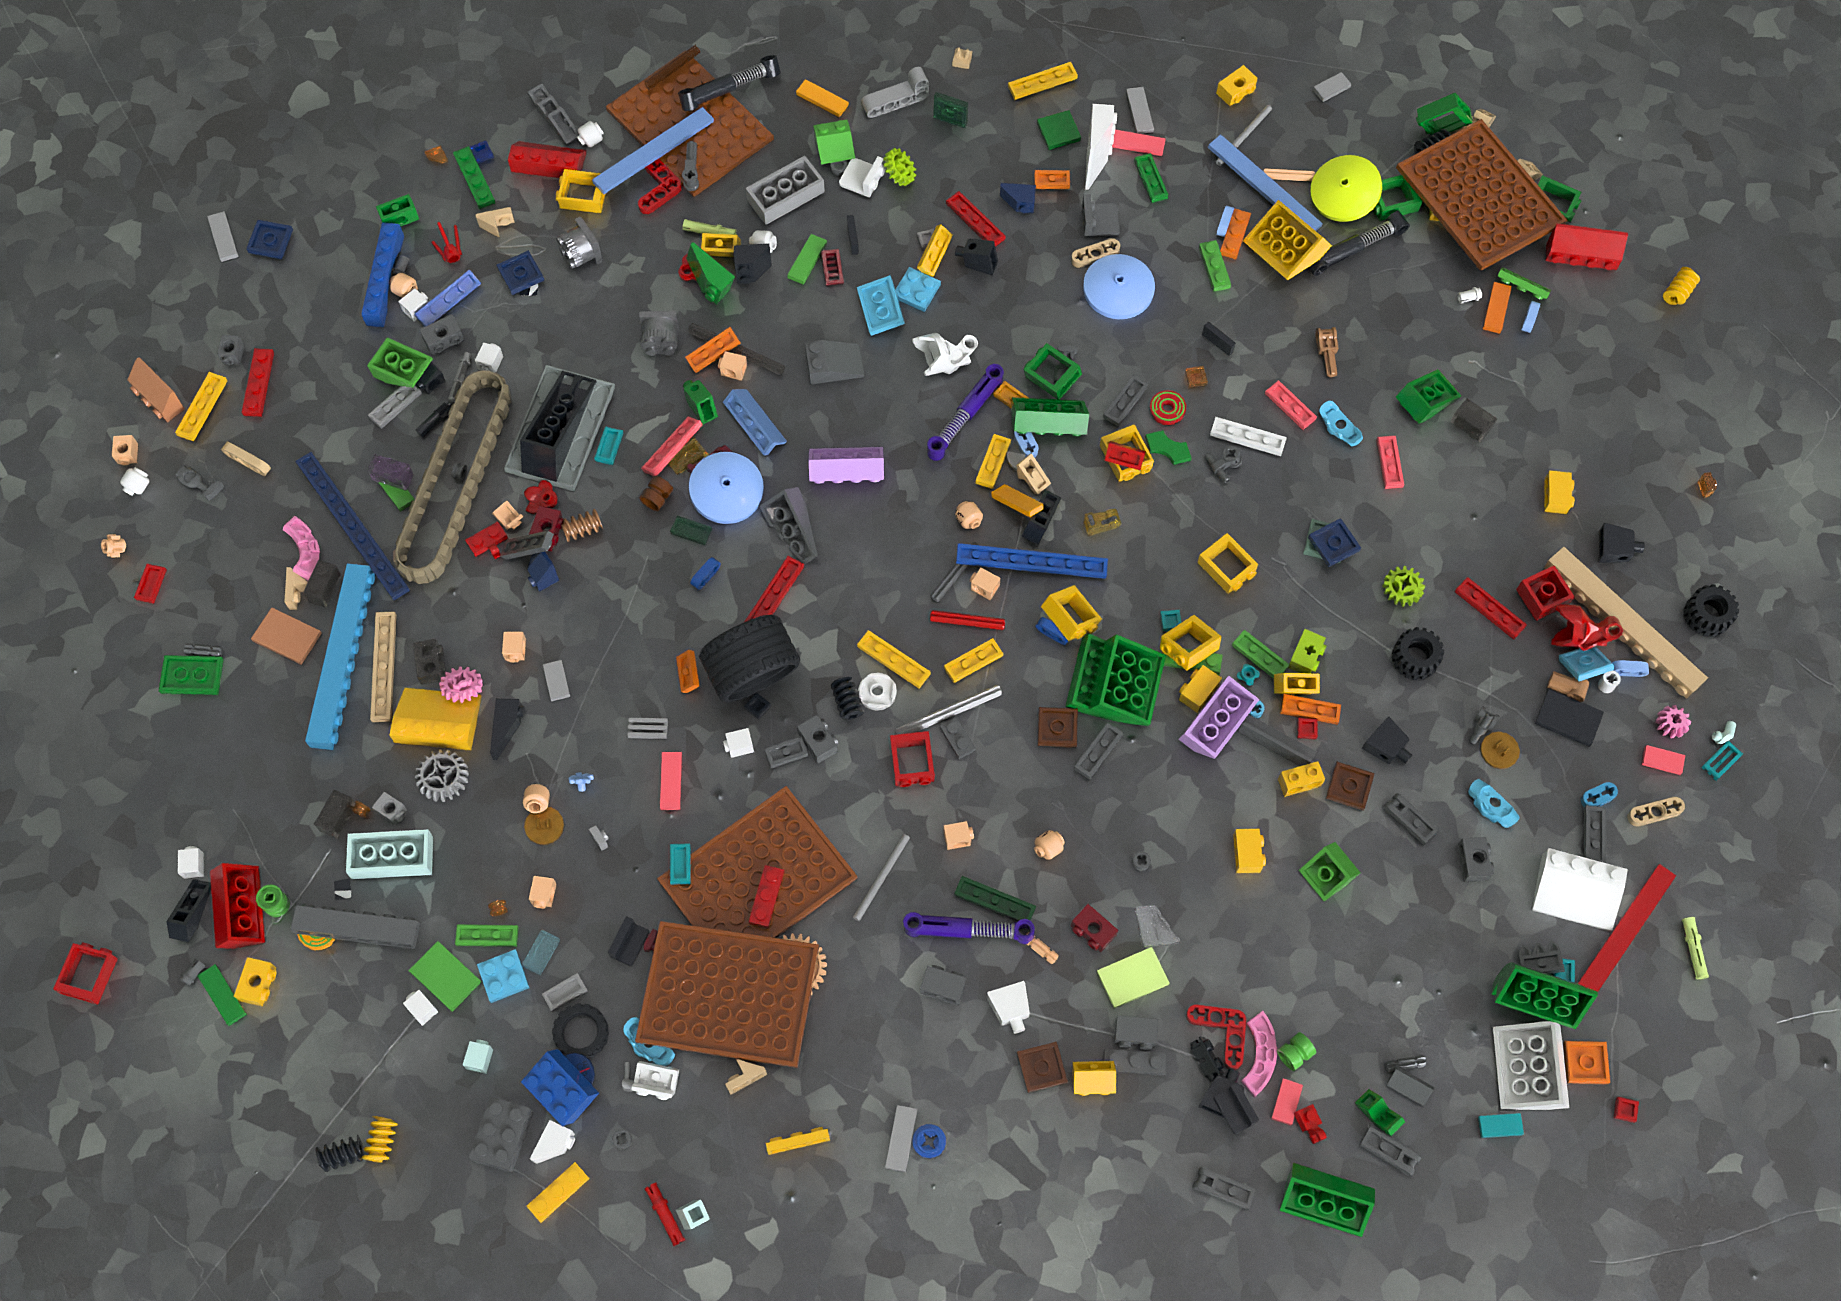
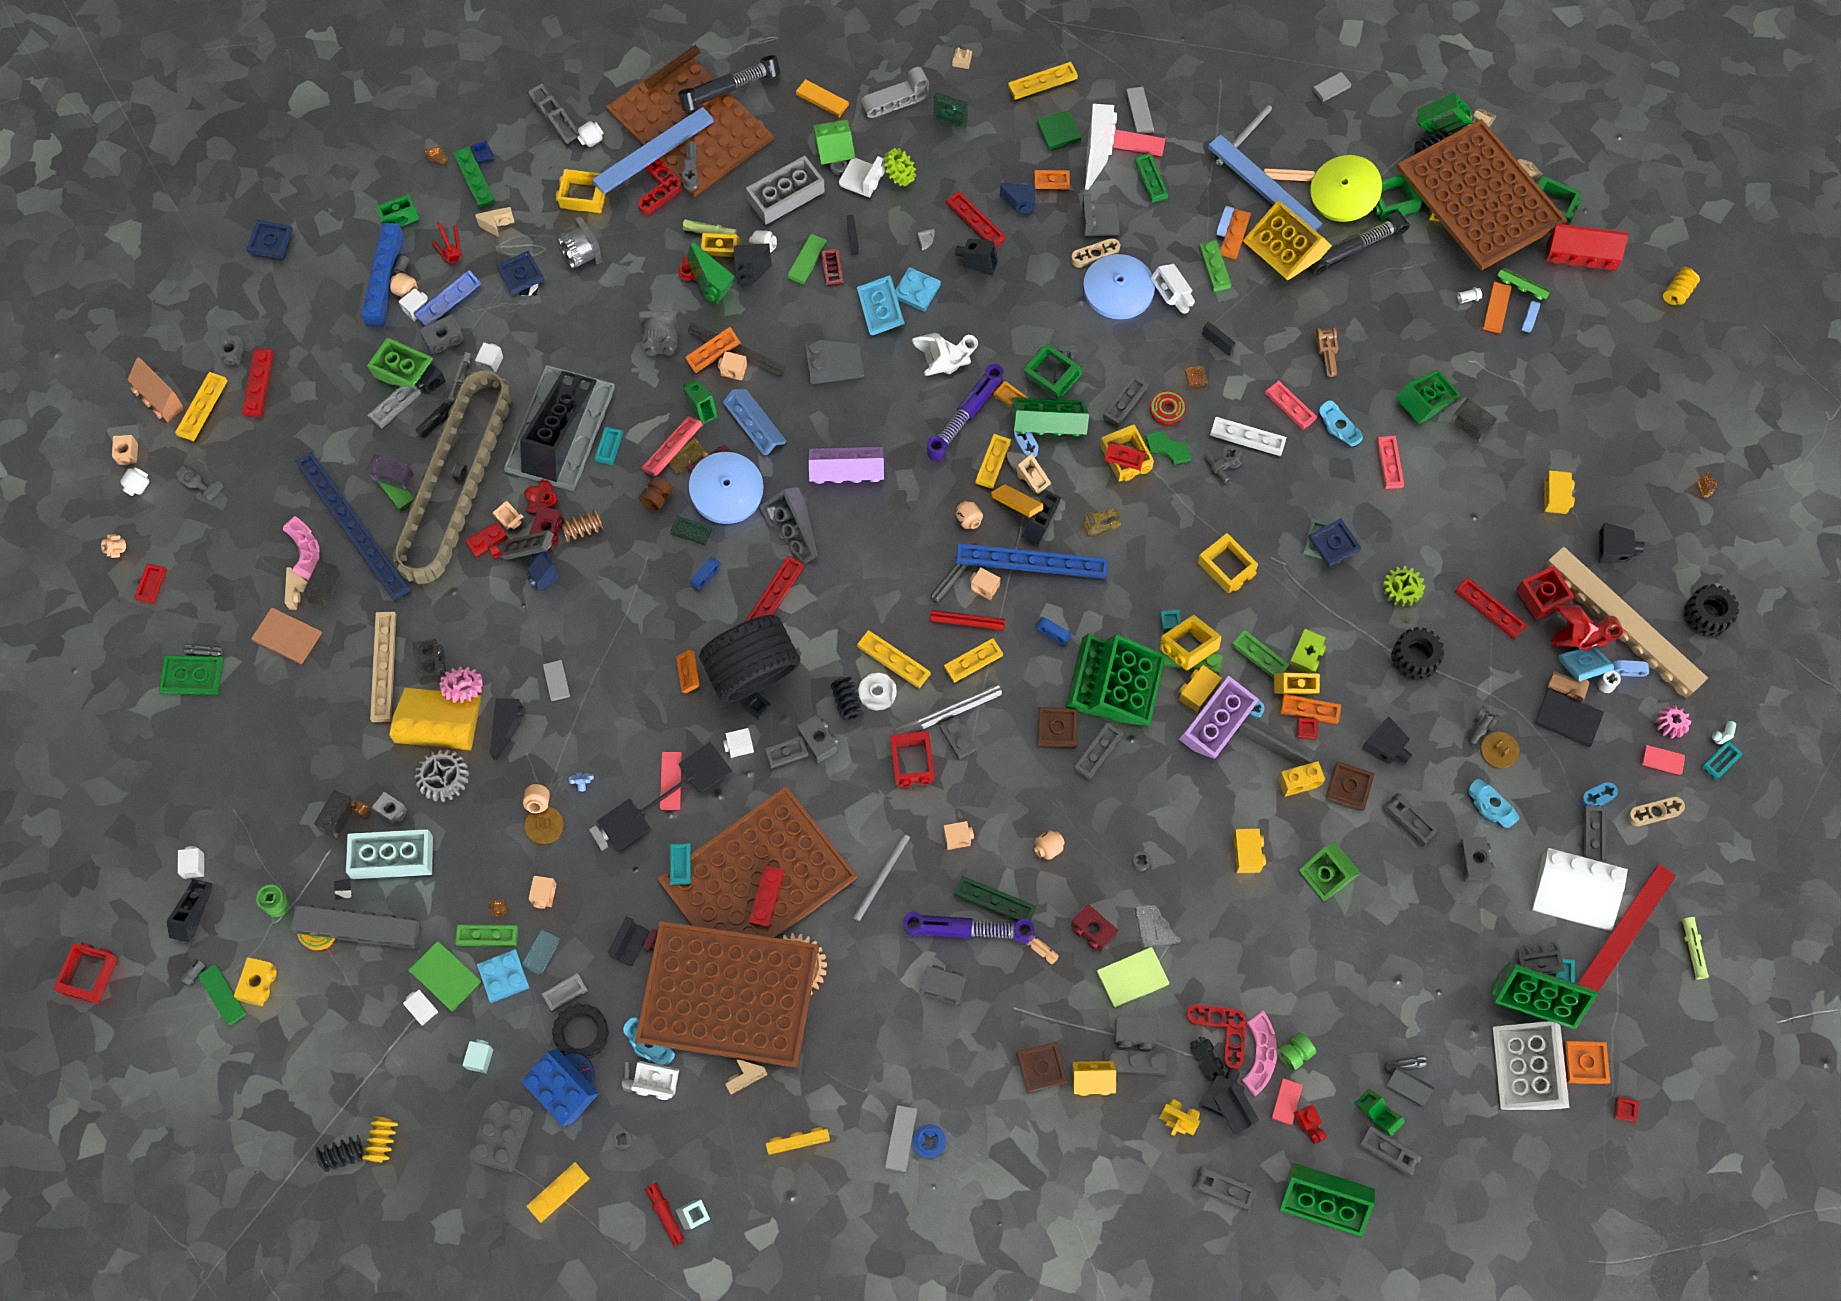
light grey tile [207,211,239,262] -> none
red slope [210,863,265,949] -> none
tan beam [221,442,271,476] -> none
dark azure brick [305,564,375,750] -> none
light nougat brick [502,632,526,662] -> none
red slope [508,141,586,178] -> none
white slope [530,1120,575,1164] -> none
light grey tile [627,718,668,739] -> none
yellow plate [917,224,953,277] -> none
white torso [987,981,1030,1034] -> none
yellow window [1041,585,1102,641] -> none
yellow brick [1216,65,1257,106] -> none
teal plate [1237,664,1260,686] -> none
teal tile [1478,1113,1524,1138] -> none
none -> black hinge [597,742,732,852]
none -> white hinge [1150,264,1195,314]
none -> yellow hips [1159,1099,1200,1136]

